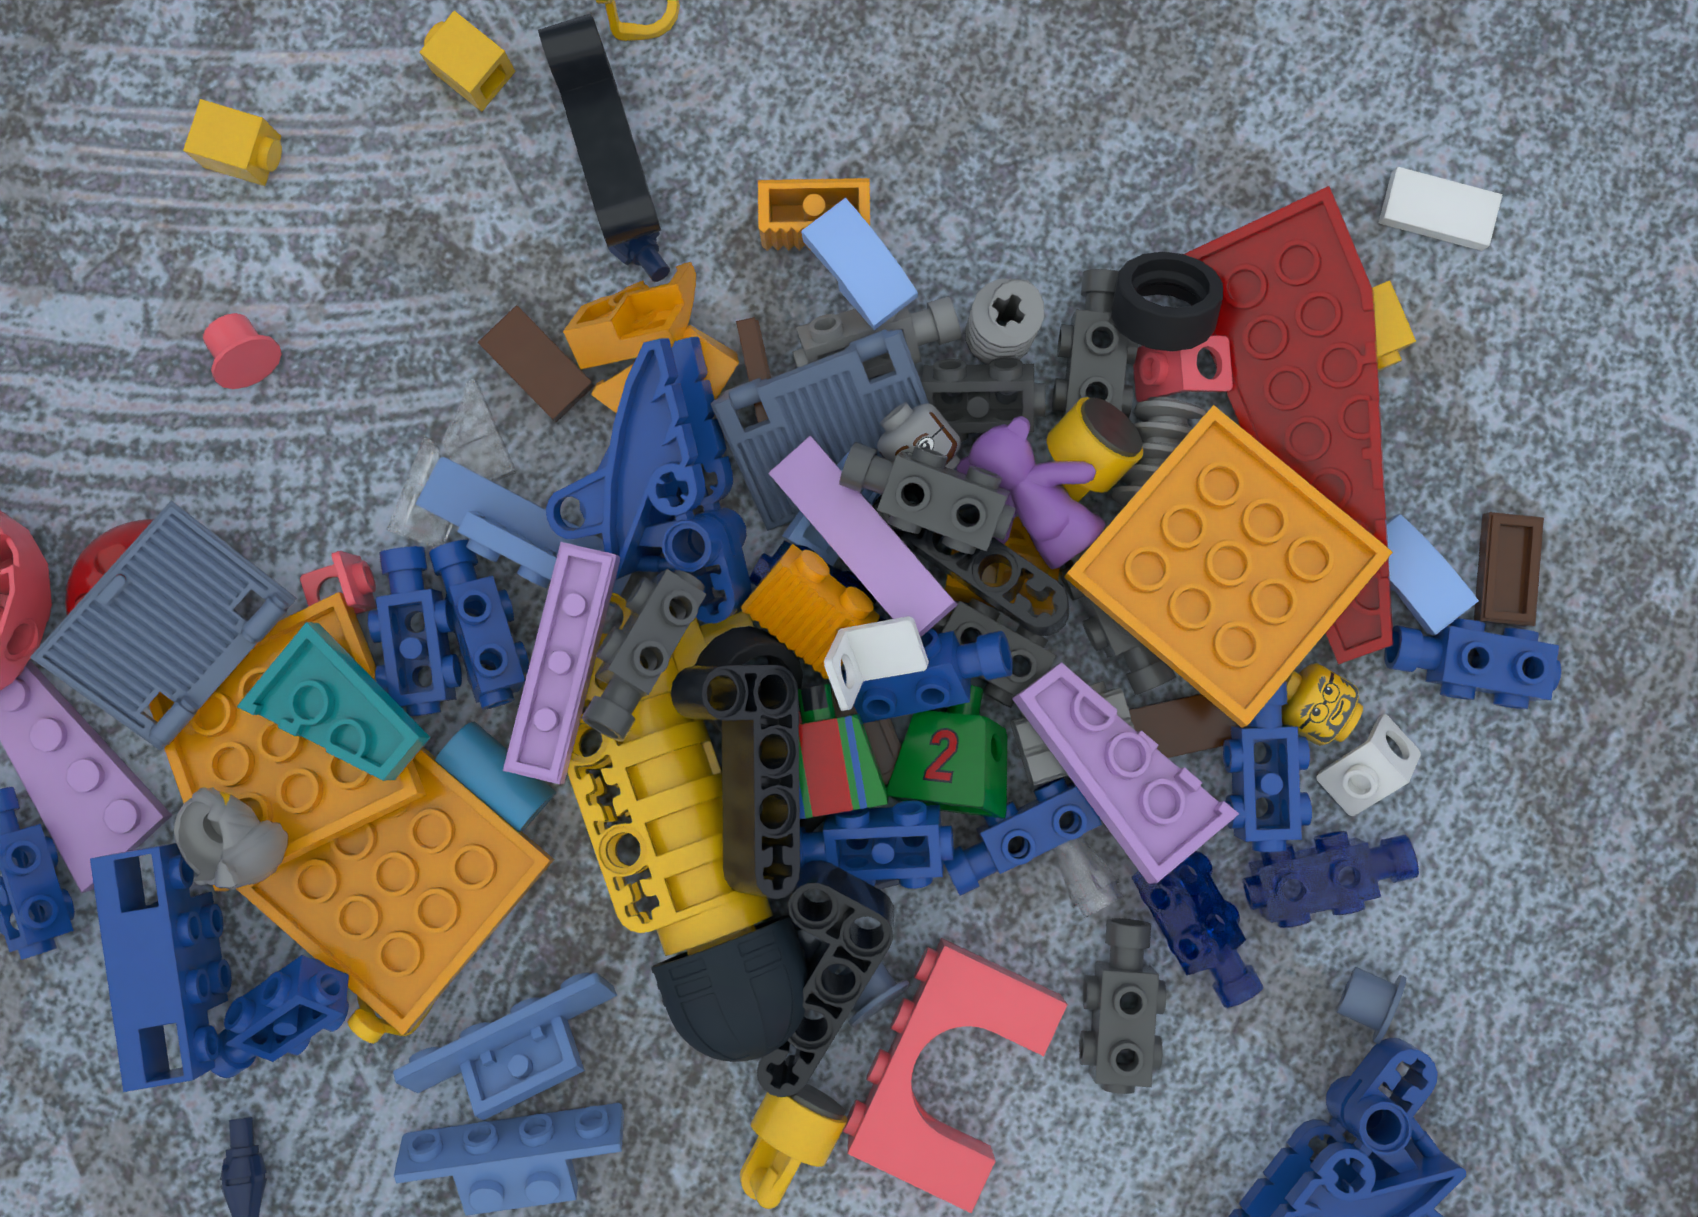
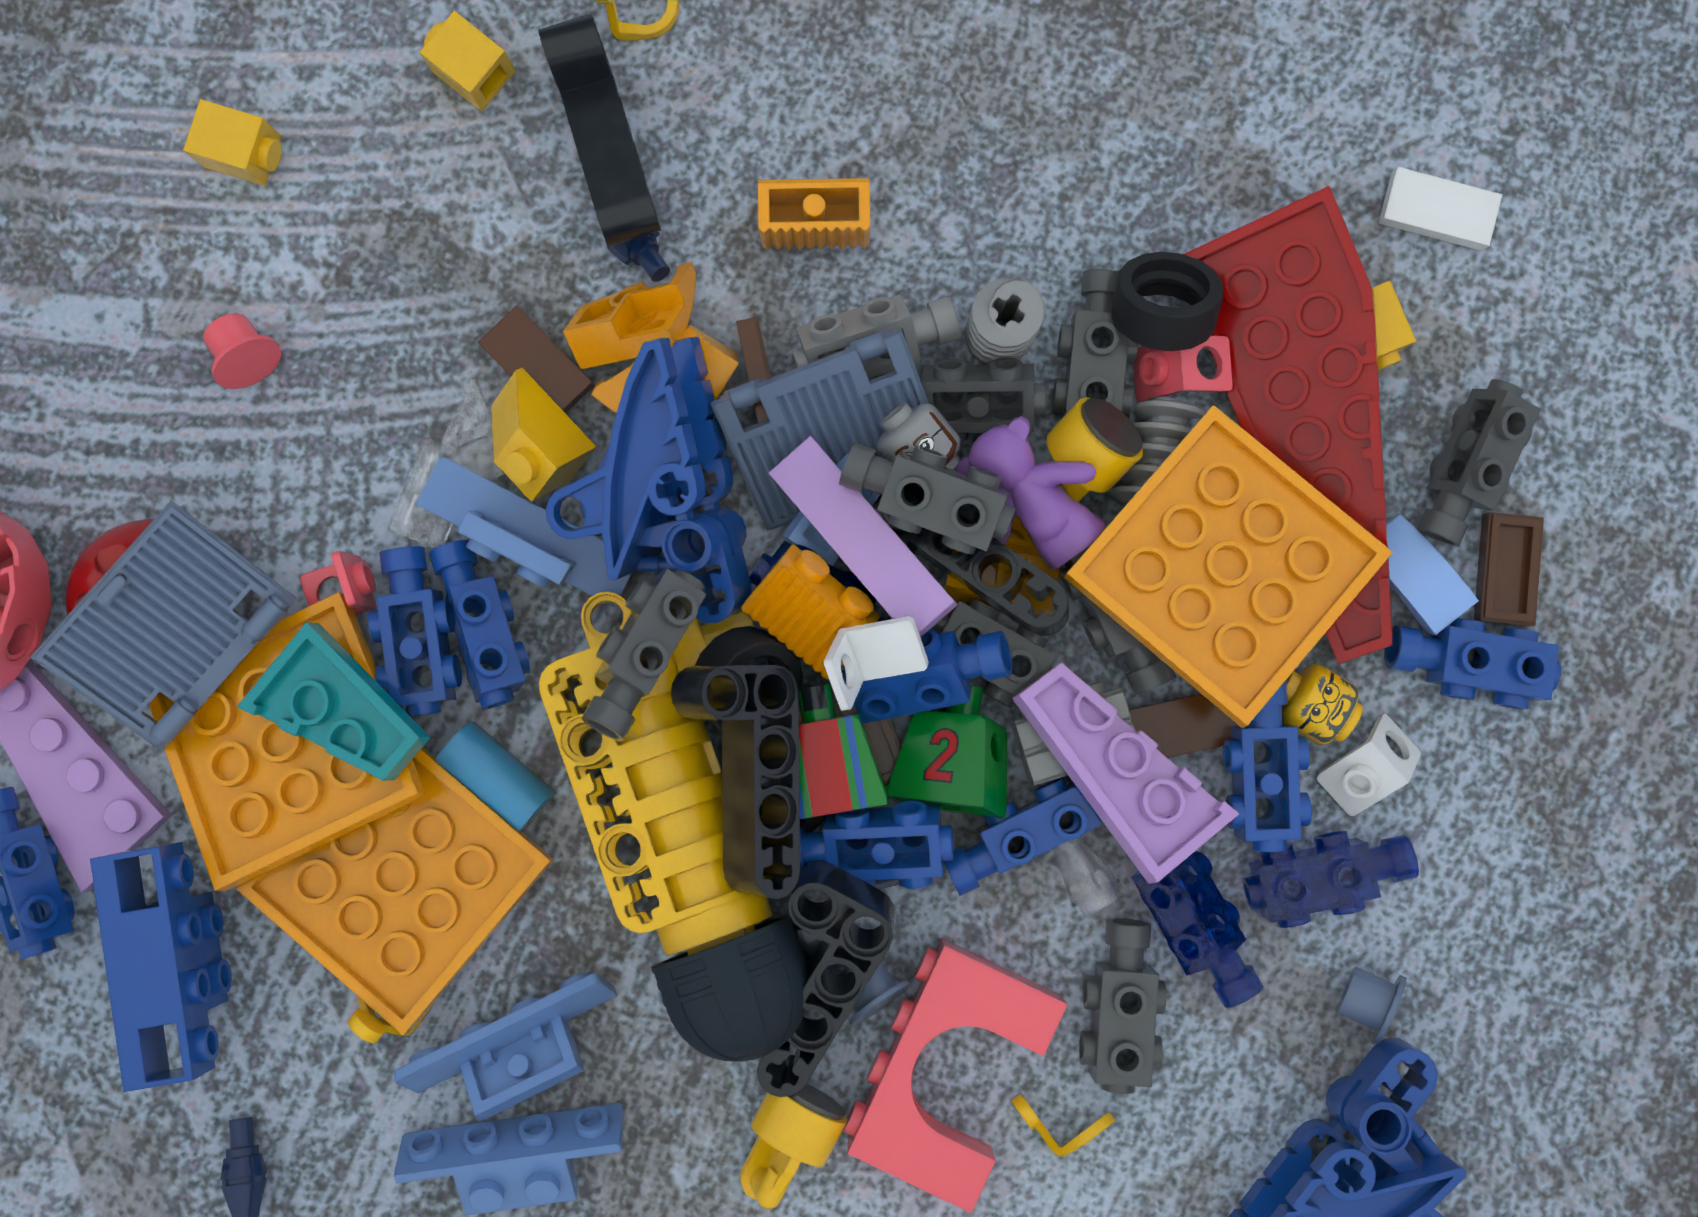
light grey hair [174,787,288,890] -> none
blue brick [211,955,349,1078] -> none
lavender tile [503,542,621,784] -> none
light blue slope [801,197,918,330] -> none
none -> yellow slope [491,368,596,502]
none -> yellow piece [1010,1093,1117,1156]
none -> dark grey brick [1417,379,1541,547]

